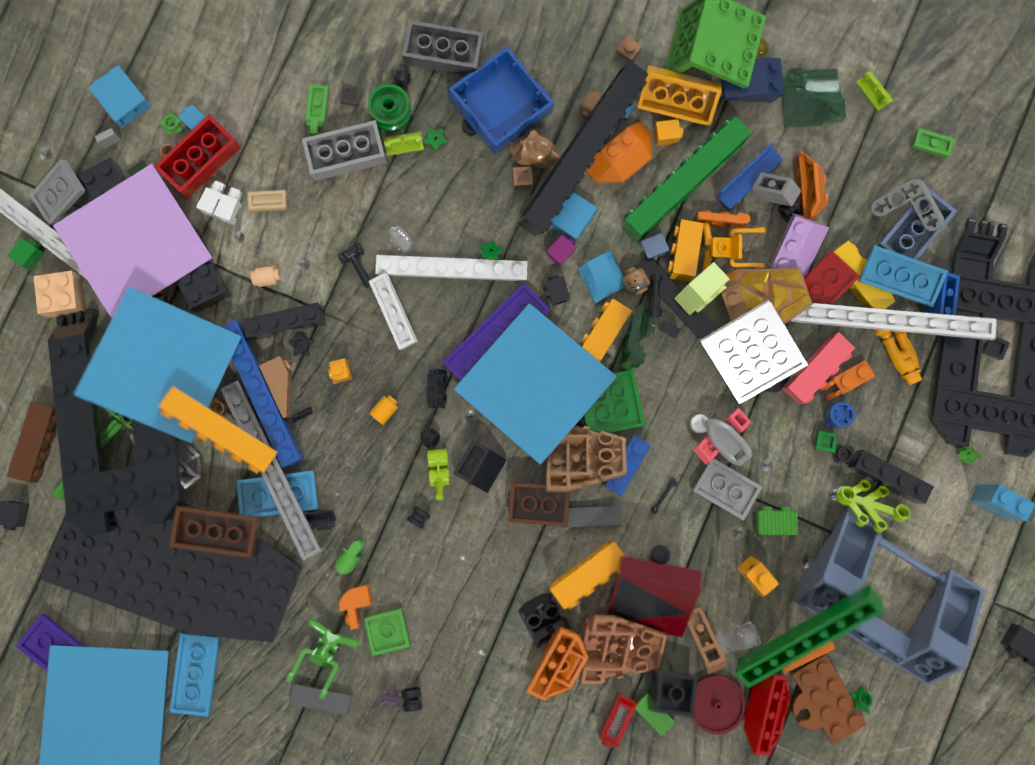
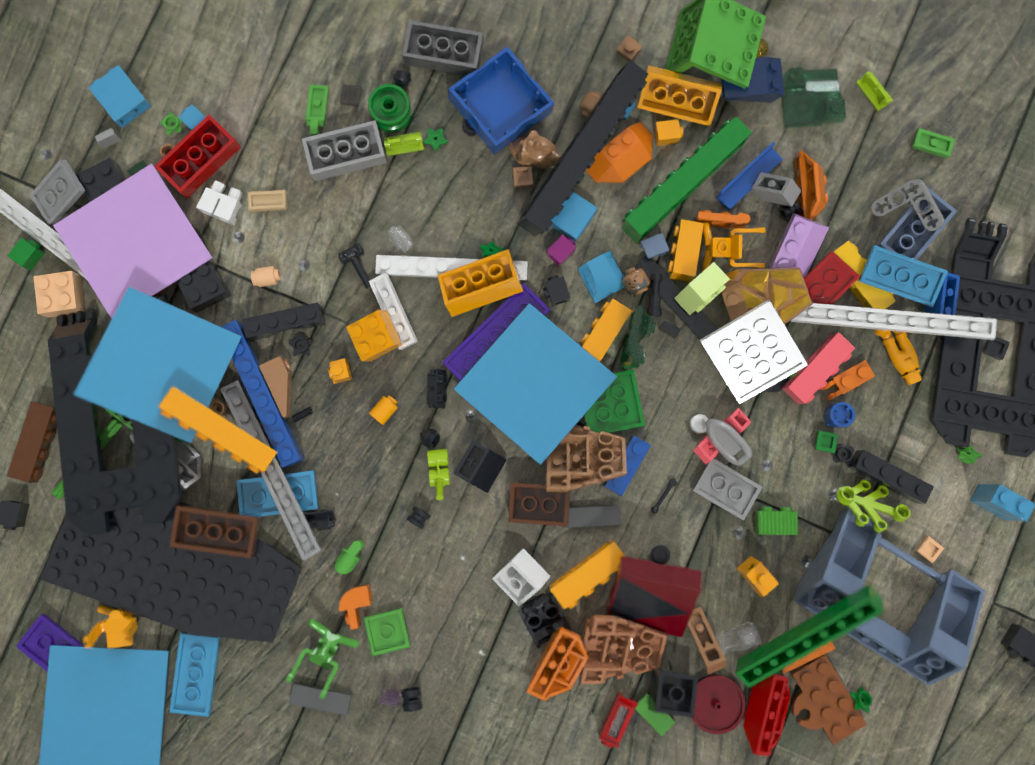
none -> light orange piece [84,605,138,648]
none -> light orange brick [346,310,403,362]
none -> light orange slope [437,249,523,317]
none -> white slope [492,548,551,606]
none -> light nougat tile [915,536,944,563]

